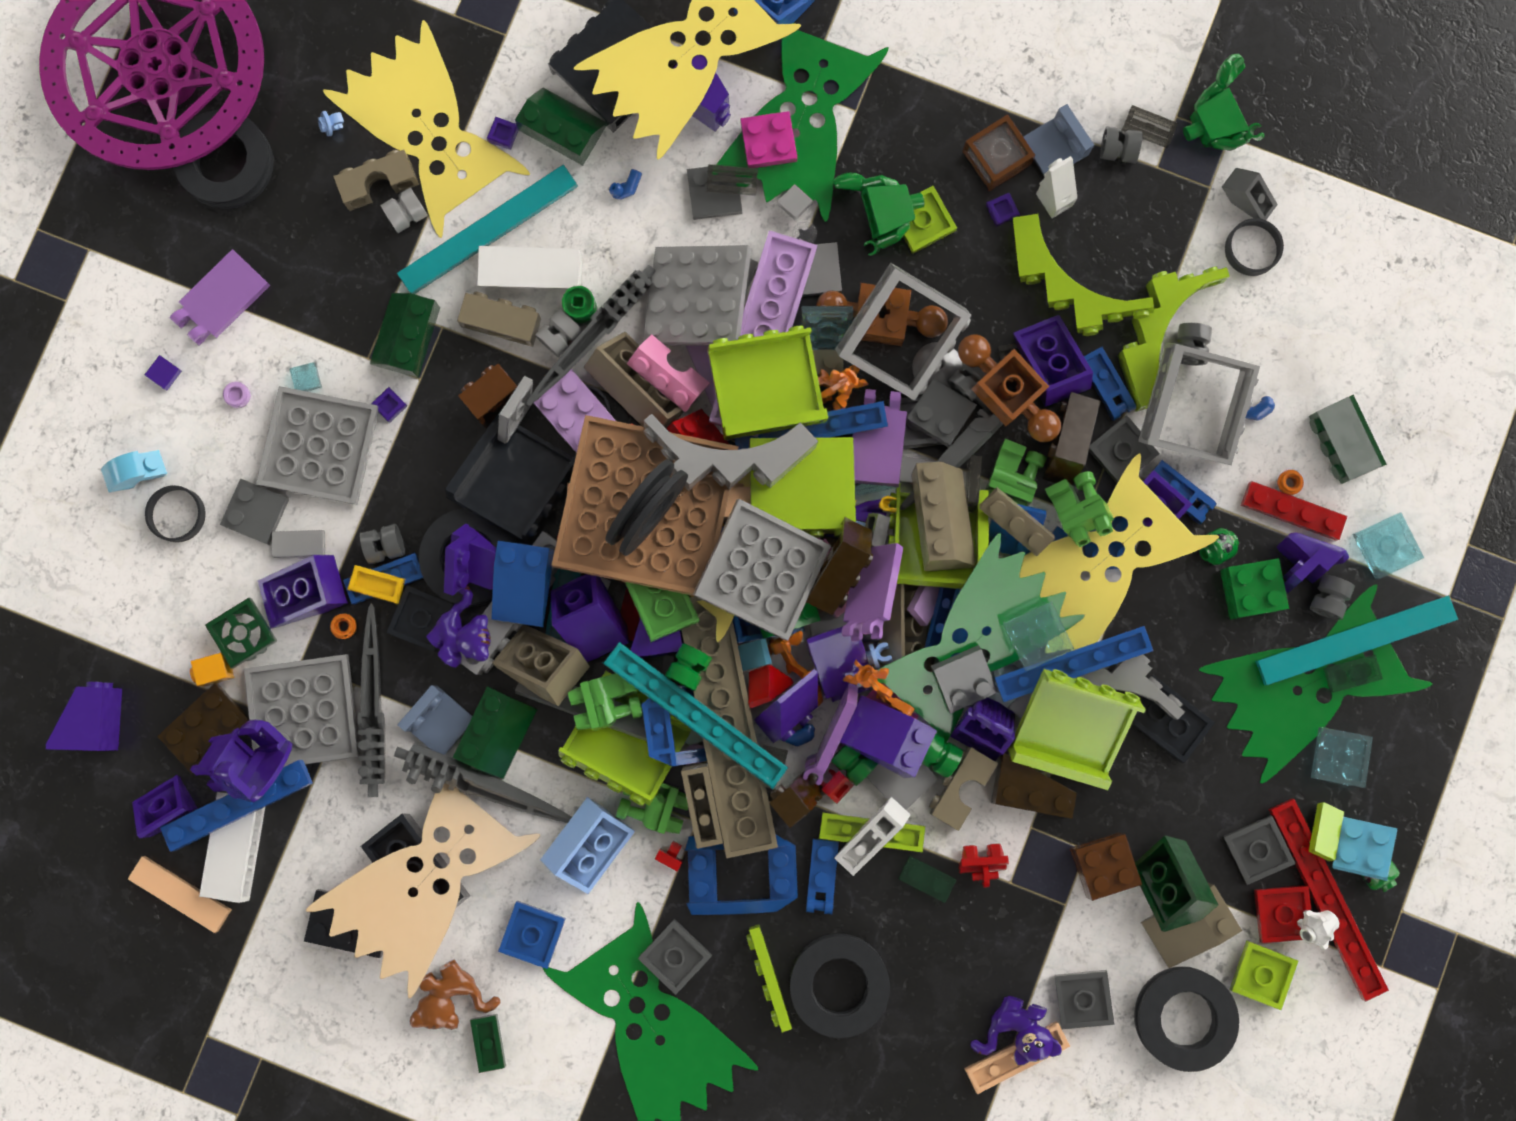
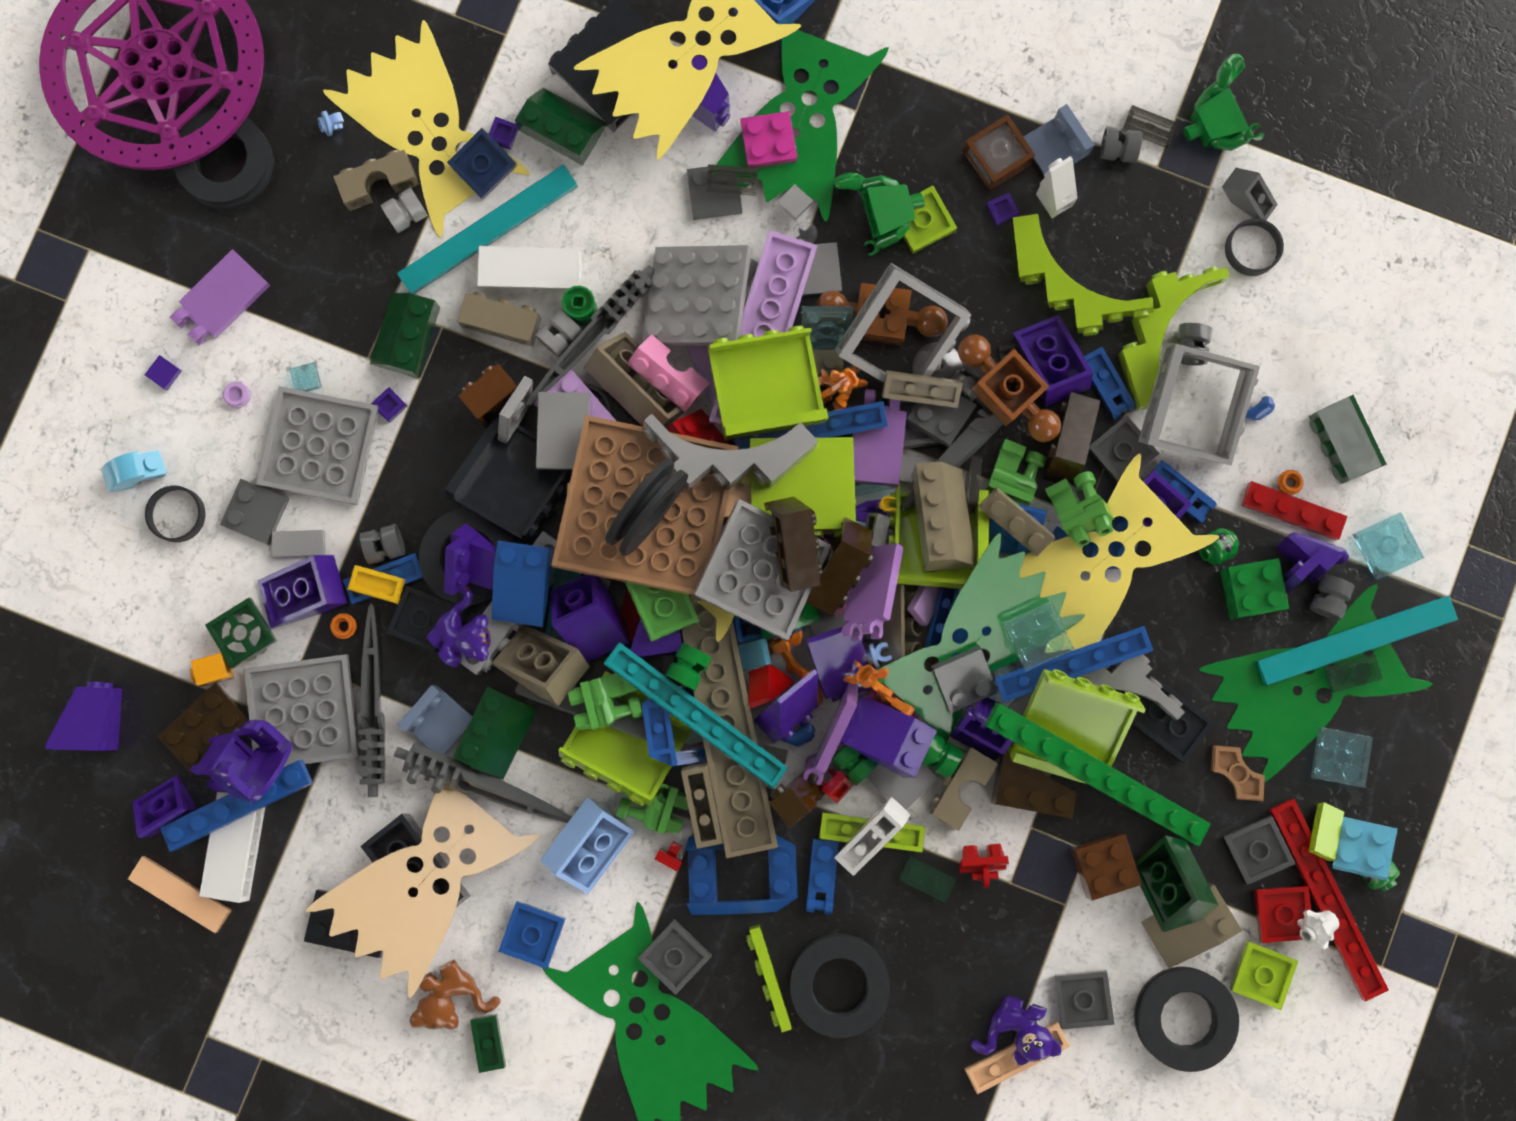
blue arm [609,169,642,200] -> none
none -> dark blue tile [447,128,518,199]
none -> light grey tile [536,392,591,470]
none -> dark brown wedge [764,496,823,592]
none -> dark tan plate [882,371,963,408]
none -> green plate [984,702,1211,847]
none -> medium nougat tile [1211,745,1265,801]

